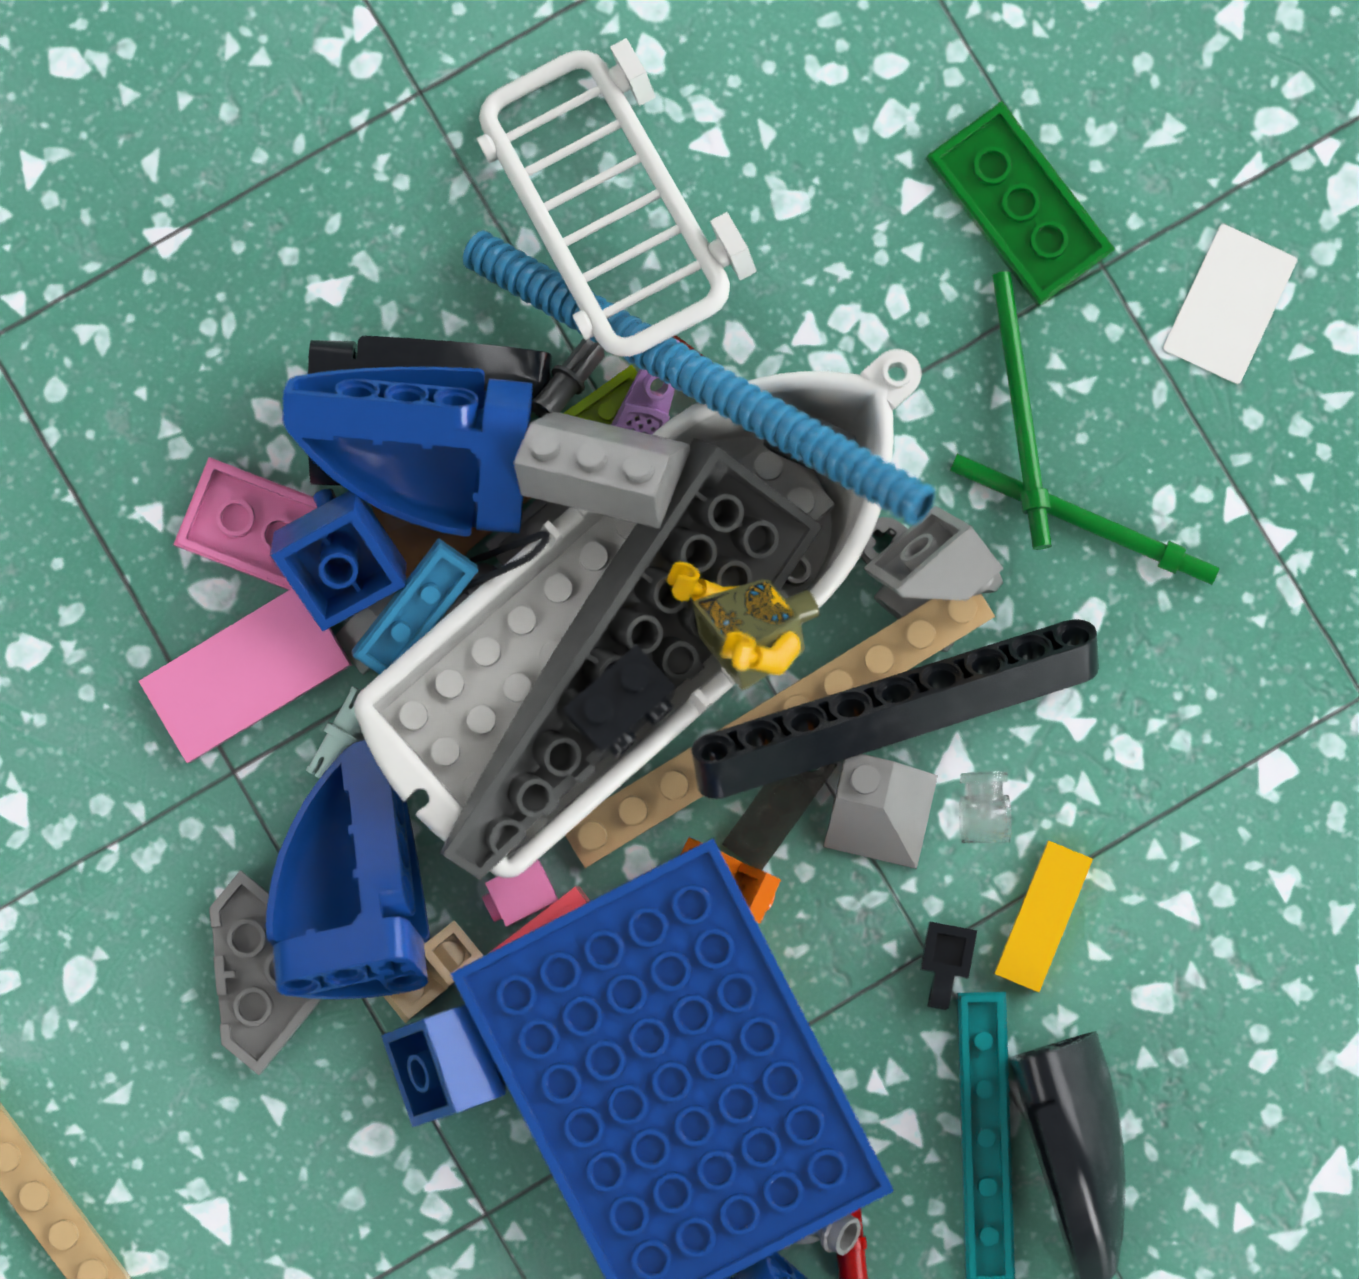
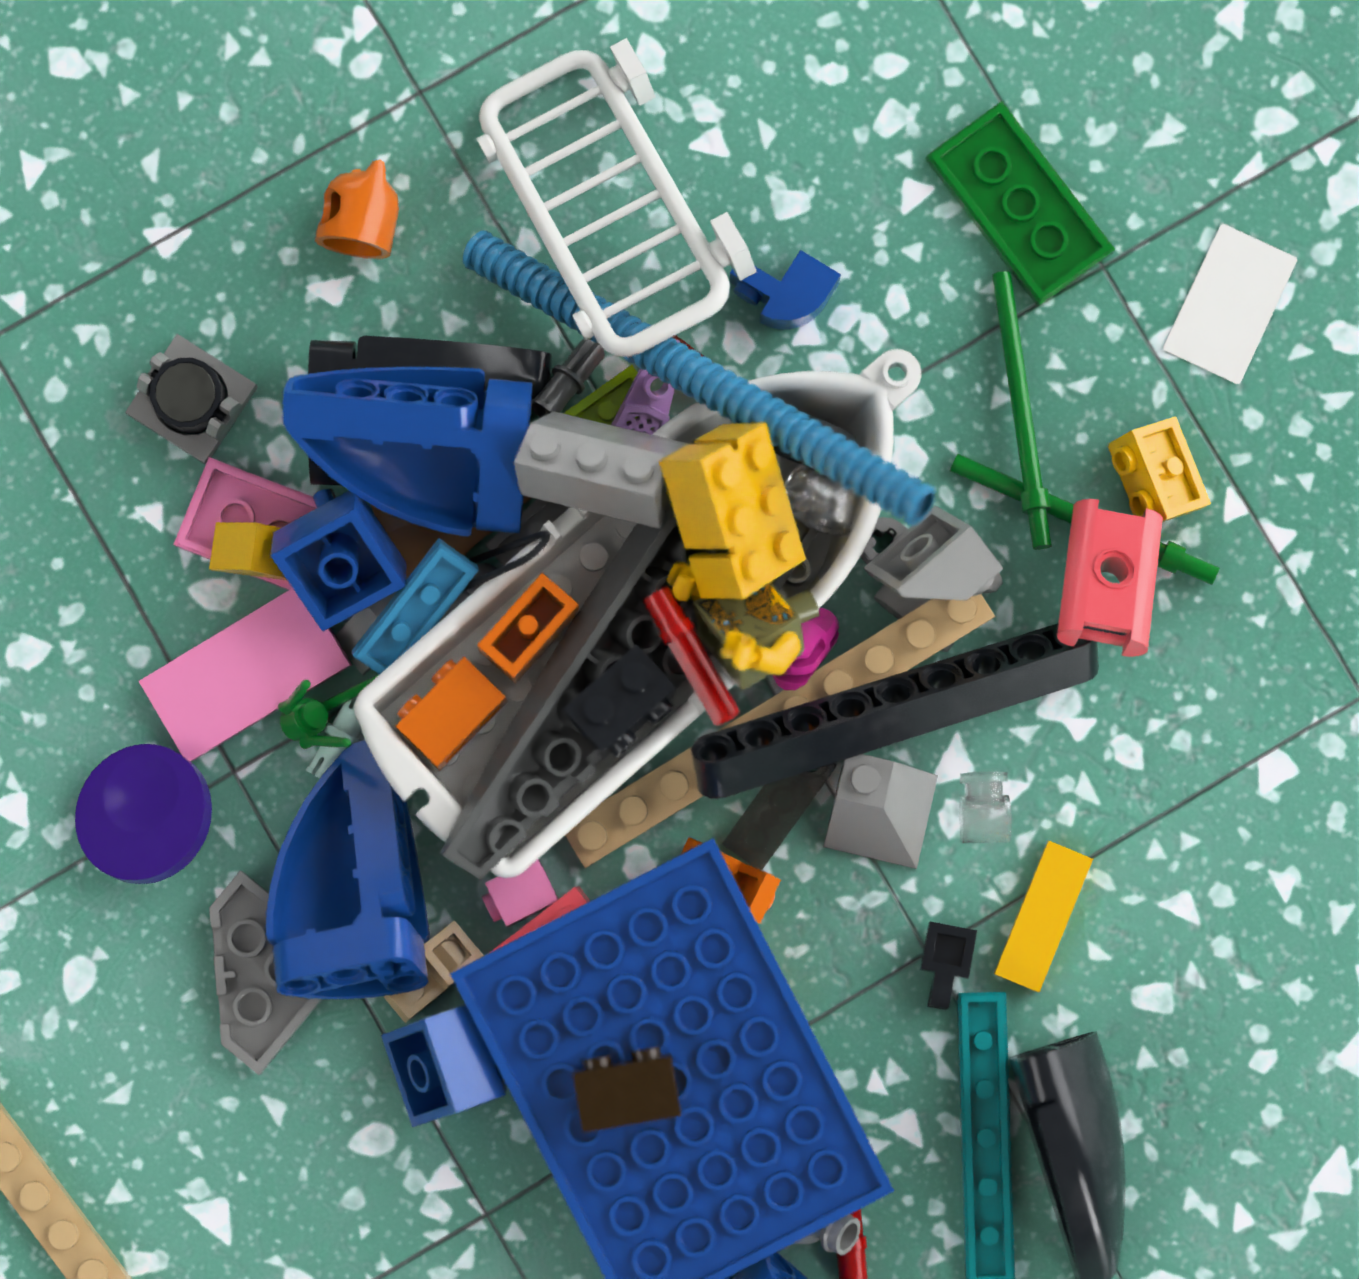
none -> dark purple piece [75,744,212,884]
none -> piece [125,334,258,465]
none -> yellow slope [209,522,287,580]
none -> green plant [278,674,380,749]
none -> orange piece [315,159,399,259]
none -> orange brick [396,656,508,771]
none -> orange brick [477,573,579,684]
none -> dark brown brick [572,1046,681,1133]
none -> red axle [643,587,739,726]
none -> yellow piece [659,422,806,599]
none -> blue brick [729,250,841,329]
none -> dark pink arm [773,608,839,691]
none -> clear piece [784,464,859,536]
none -> coral piece [1057,499,1163,657]
none -> yellow bracket [1108,416,1211,523]

